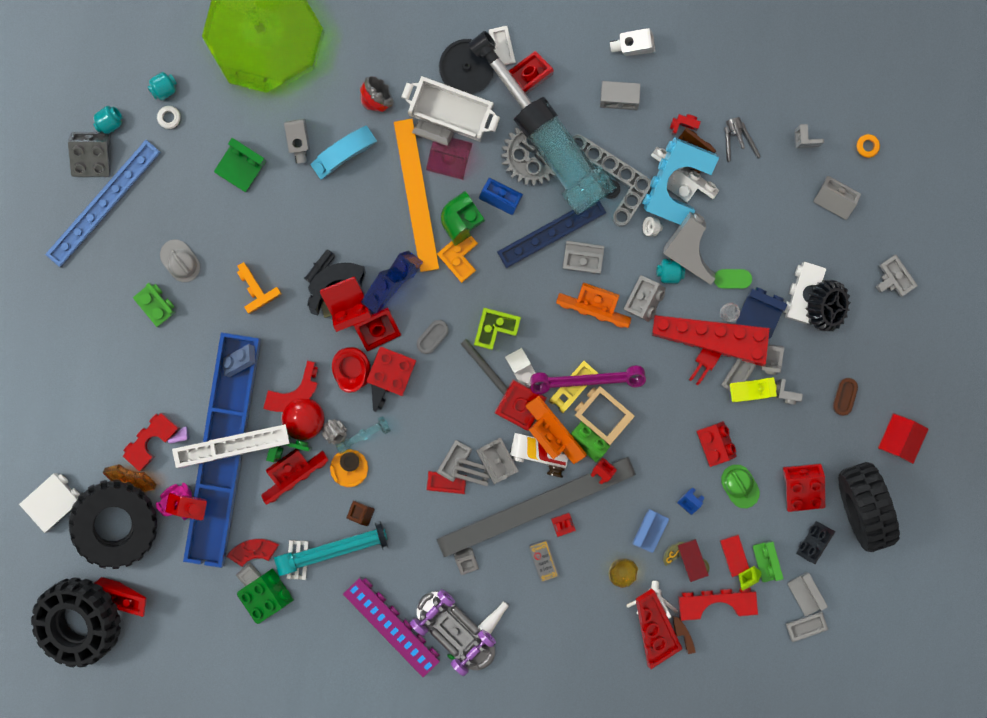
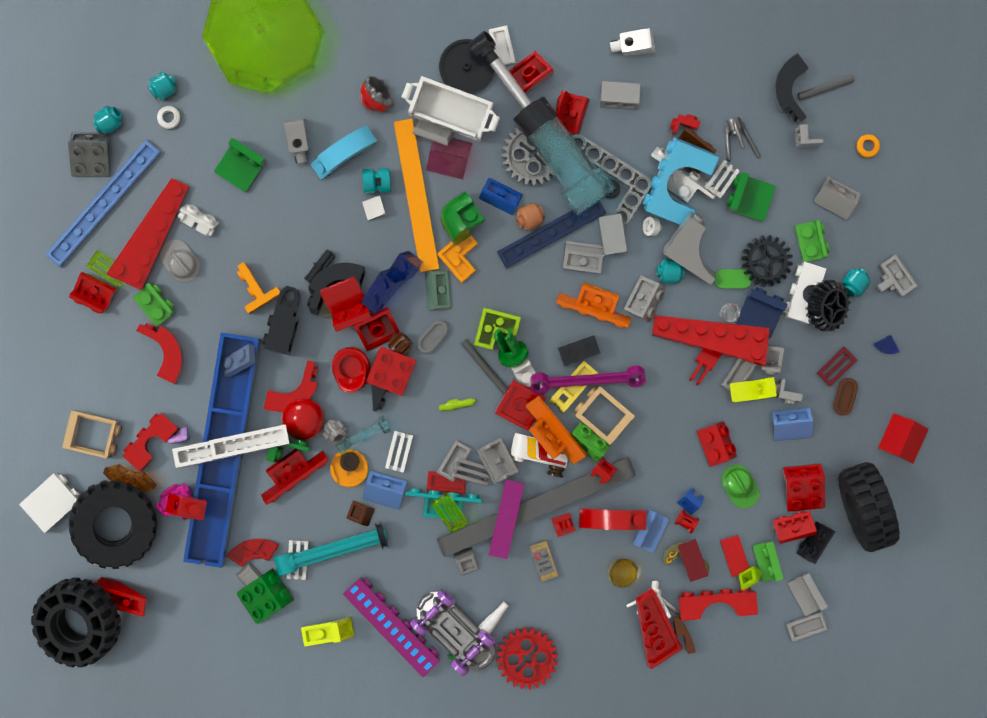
none -> tan window [62,410,121,459]
none -> red bracket [68,272,116,314]
none -> clear neon green tile [86,250,122,287]
none -> red wing [106,178,189,290]
none -> red arch [136,323,184,384]
none -> white hinge [178,204,219,236]
none -> black brick [262,286,301,356]
none -> neon yellow bracket [301,617,355,647]
none -> teal wheel [362,168,391,194]
none -> white slope [362,196,386,220]
none -> medium blue panel [363,471,407,509]
none -> white tile [385,431,413,473]
none -> reddish brown gear [388,331,413,356]
none -> teal bracket [405,488,482,521]
none -> sand green slope [425,270,451,310]
none -> clear neon green tile [431,493,468,533]
none -> lime piece [439,398,476,411]
none -> magenta tile [489,479,524,559]
none -> green piece [494,328,529,367]
none -> red gear [496,627,558,690]
none -> nougat head [515,203,545,231]
none -> red bracket [551,90,590,135]
none -> black brick [557,335,601,366]
none -> red arch [579,508,646,530]
none -> light grey panel [599,214,627,255]
none -> red bush [674,509,699,533]
none -> white tile [705,160,740,198]
none -> green bracket [727,172,775,221]
none -> black gear [741,235,793,287]
none -> medium blue panel [772,408,813,441]
none -> red bracket [773,511,817,544]
none -> black arch [774,53,809,124]
none -> bright green bracket [794,219,830,262]
none -> dark grey bar [798,74,854,100]
none -> dark red tile [816,347,857,387]
none -> teal head [842,268,871,297]
none -> clear blue tile [873,335,900,354]

